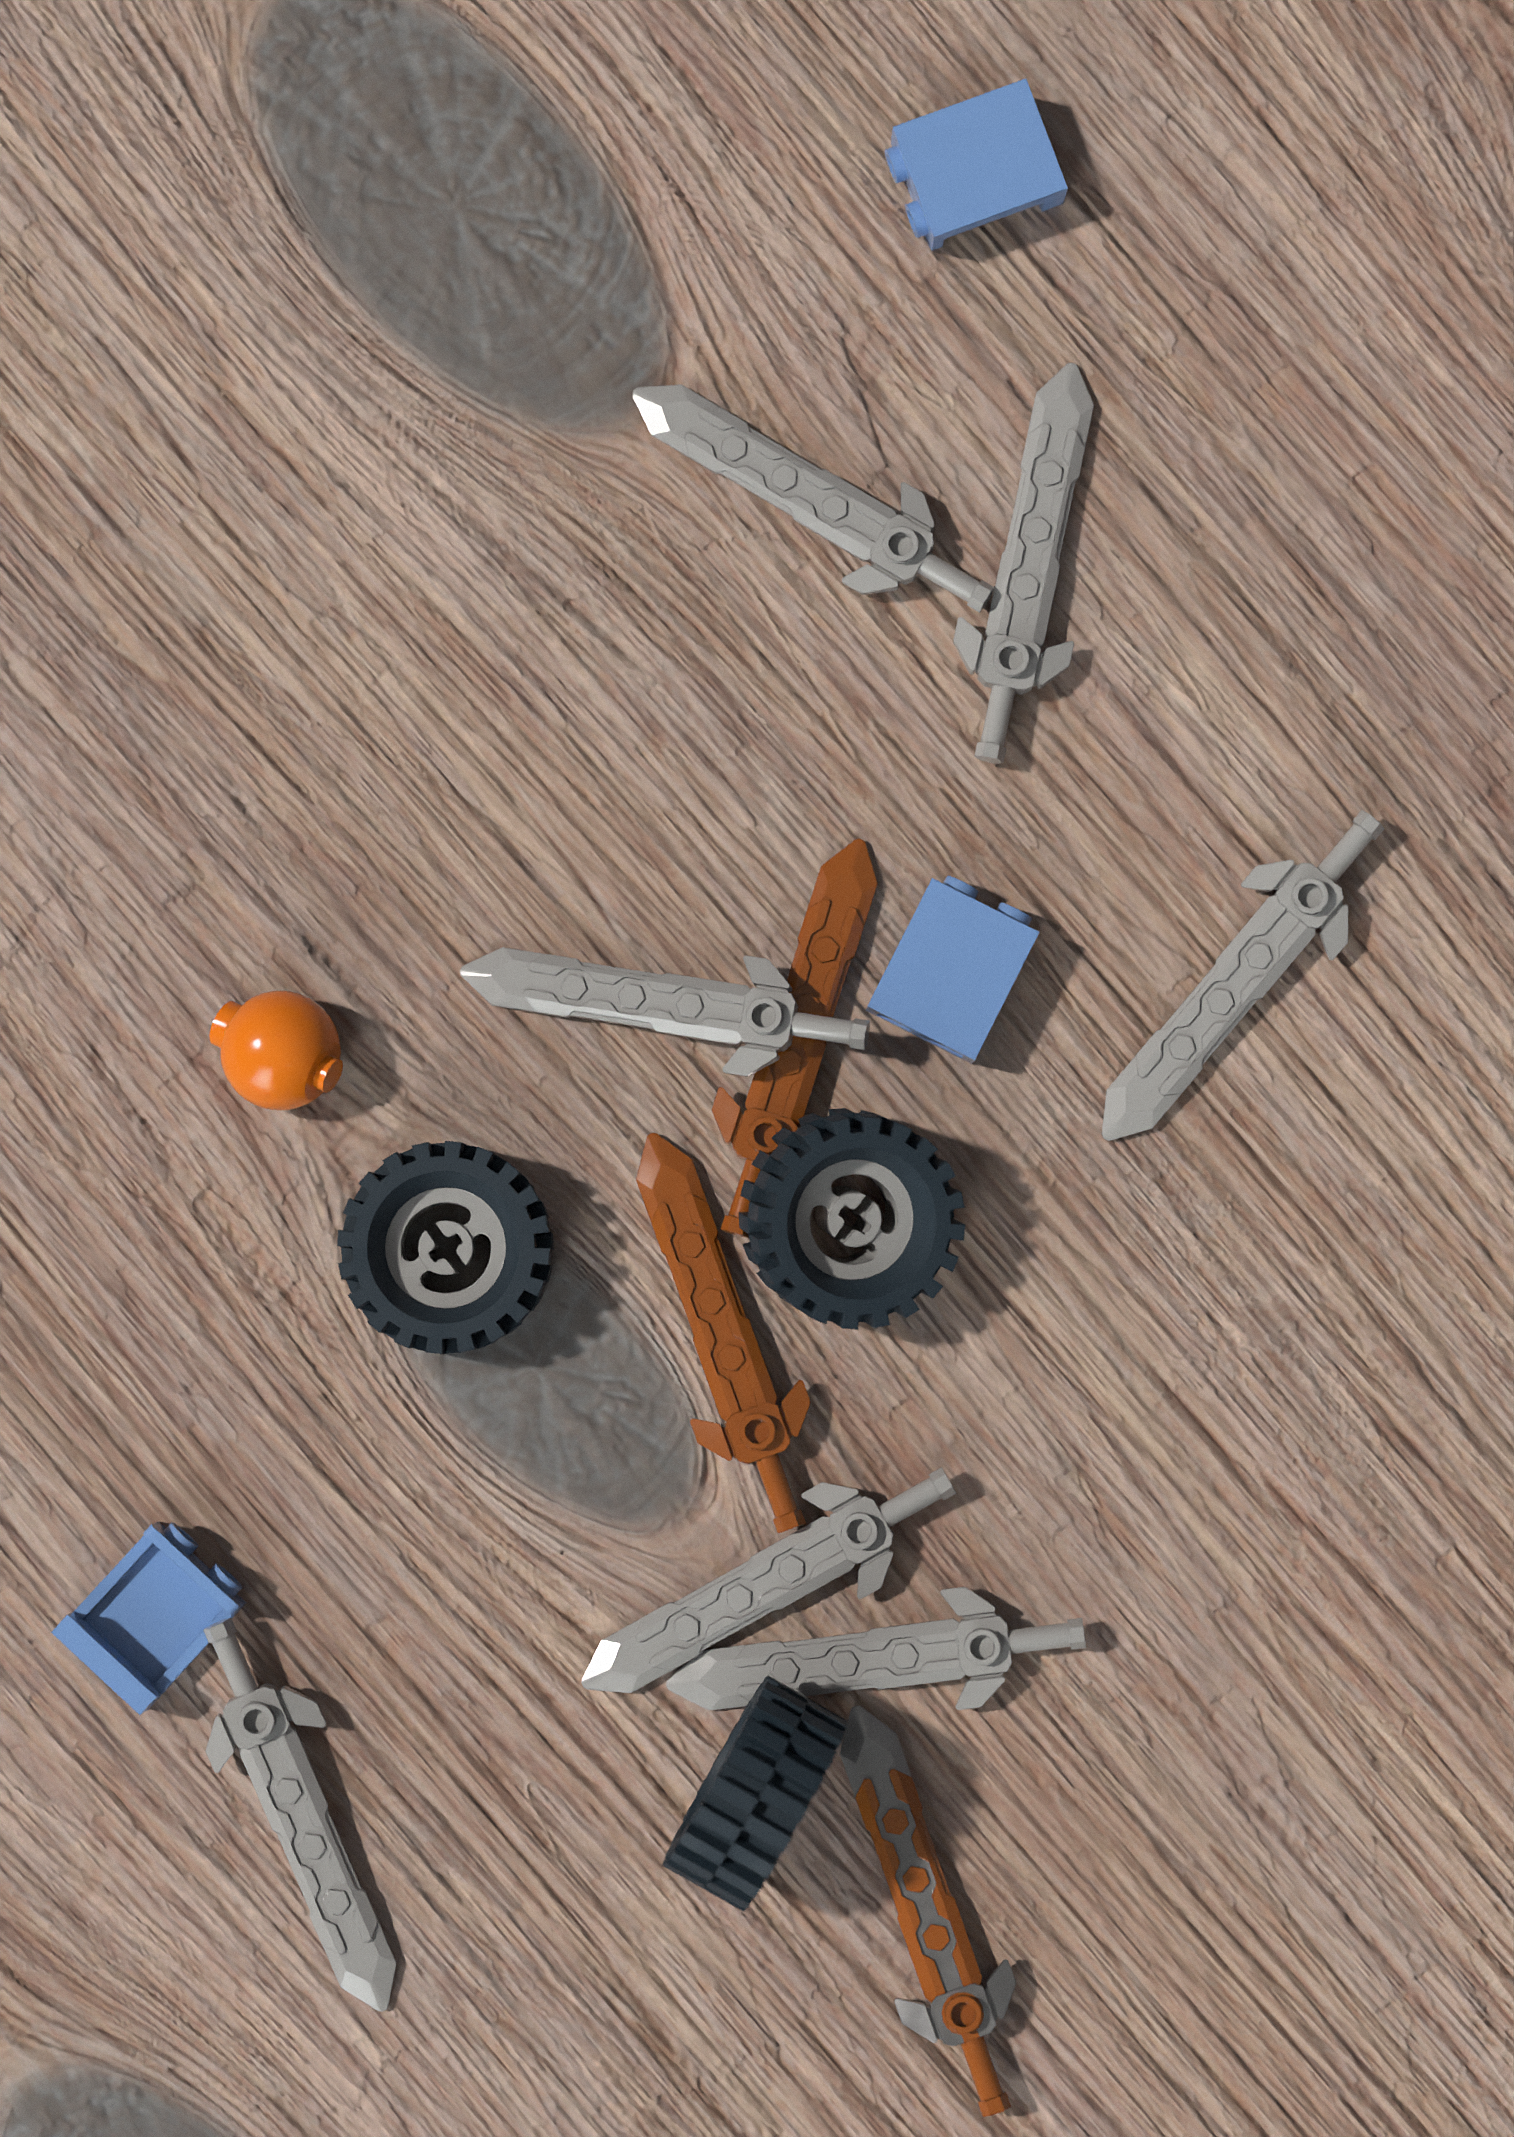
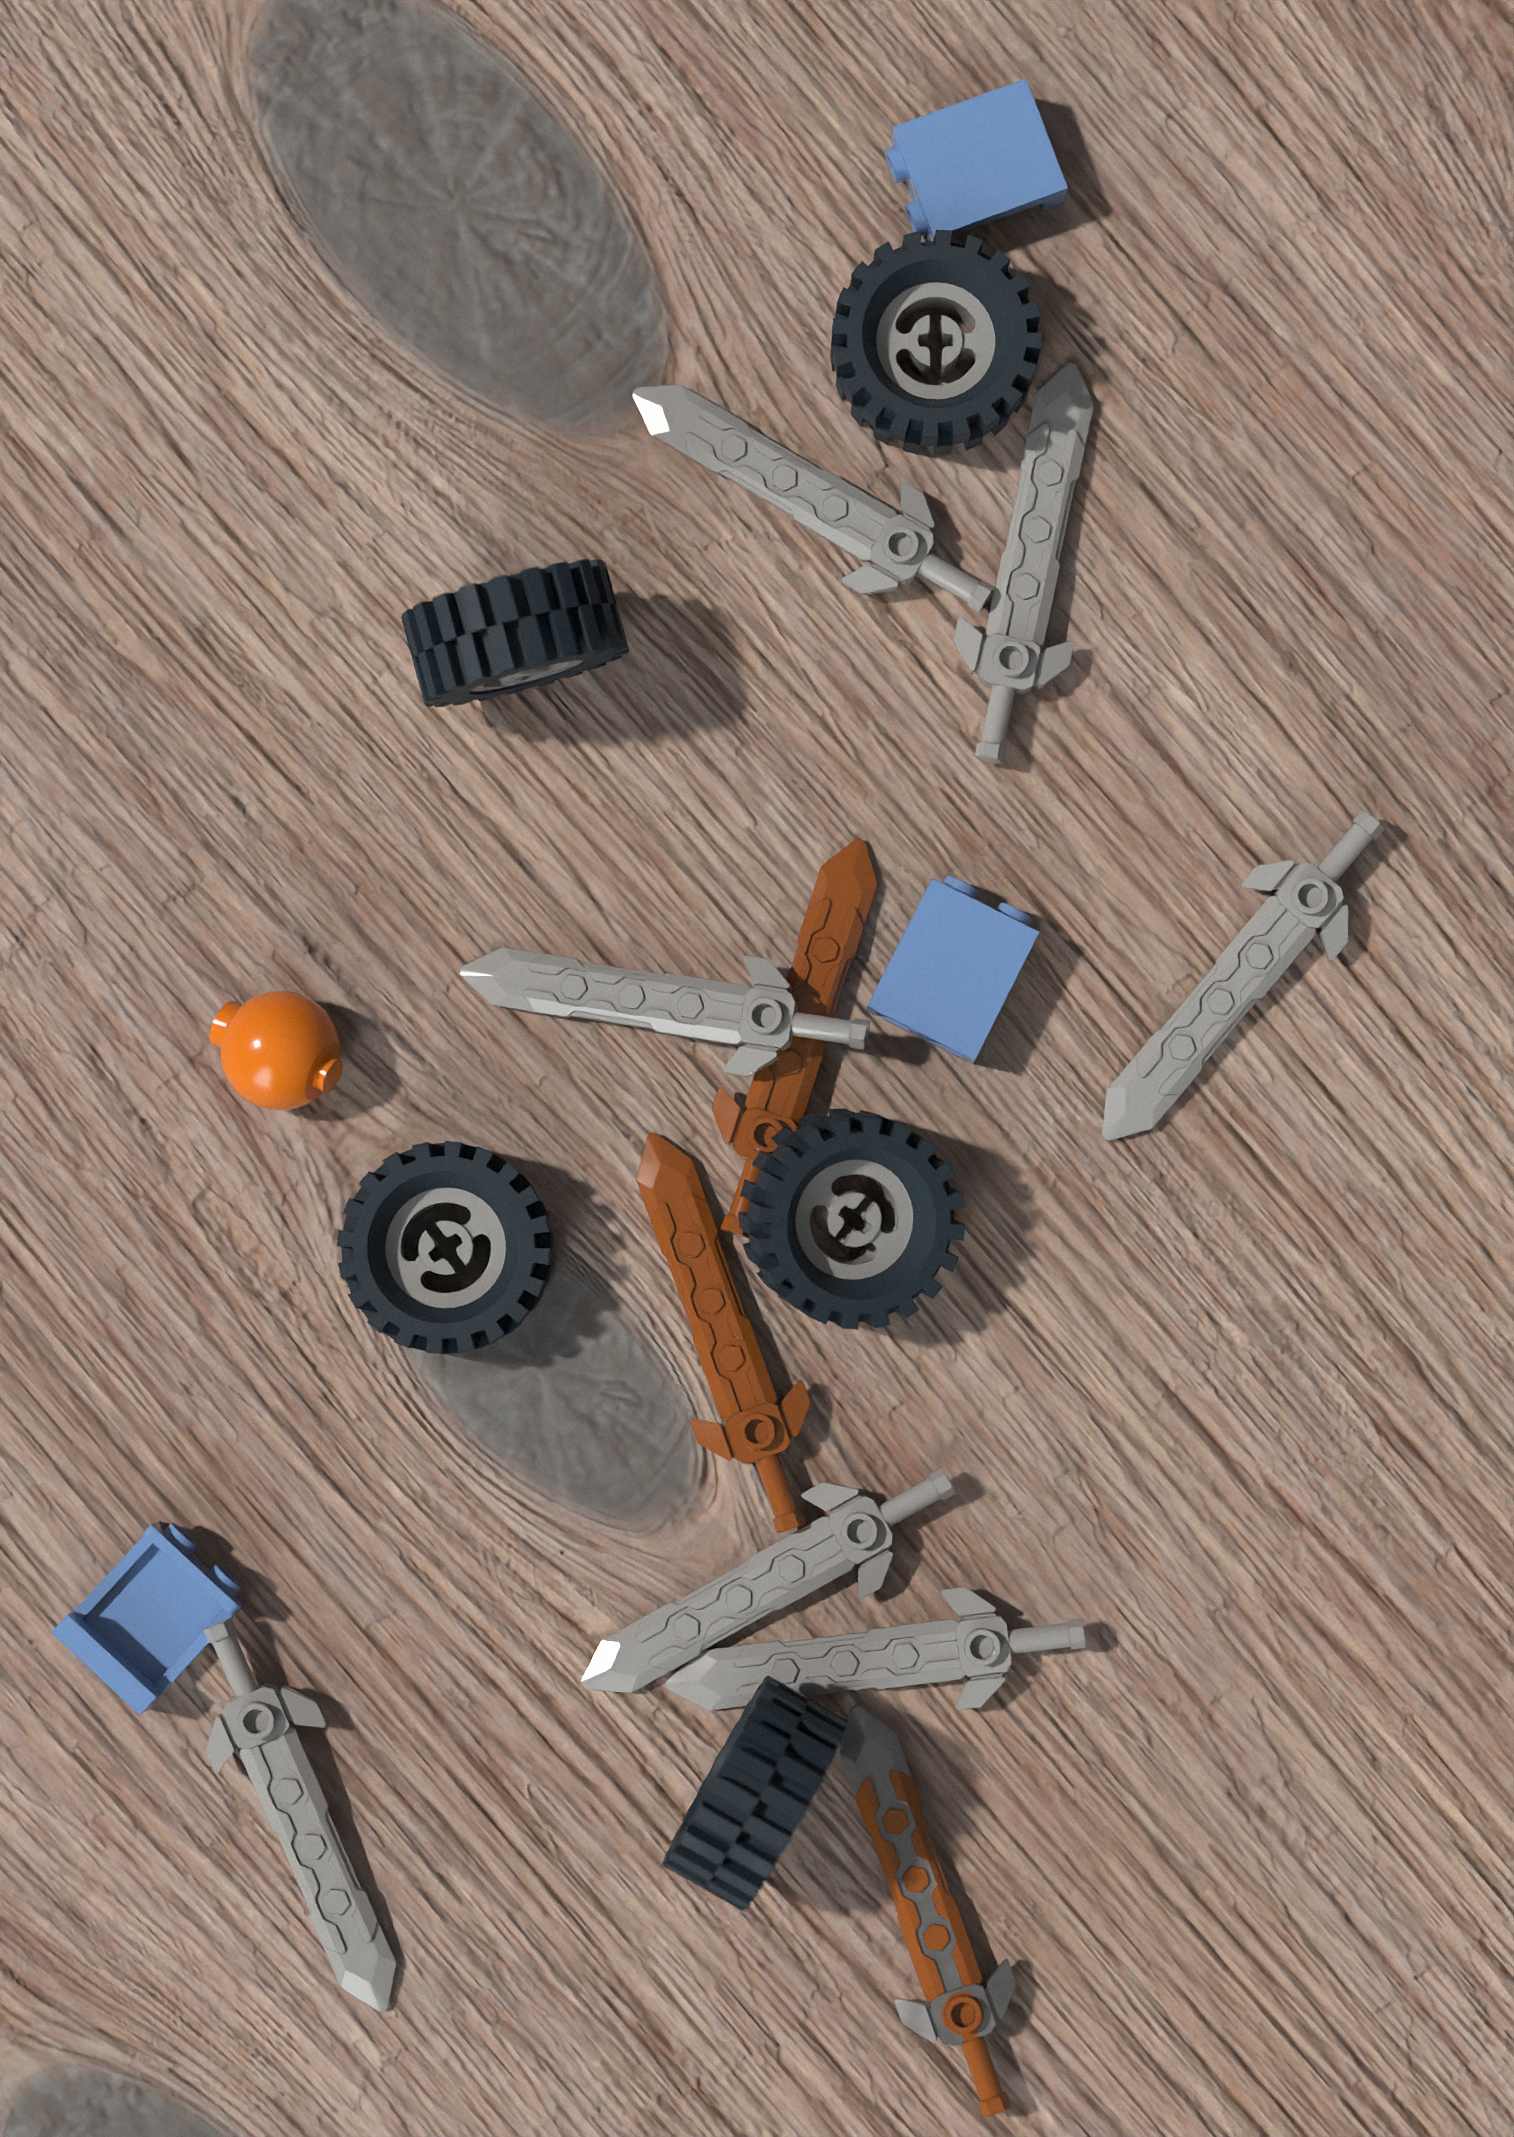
none -> black wheel [401,559,629,707]
none -> black wheel [830,230,1042,456]

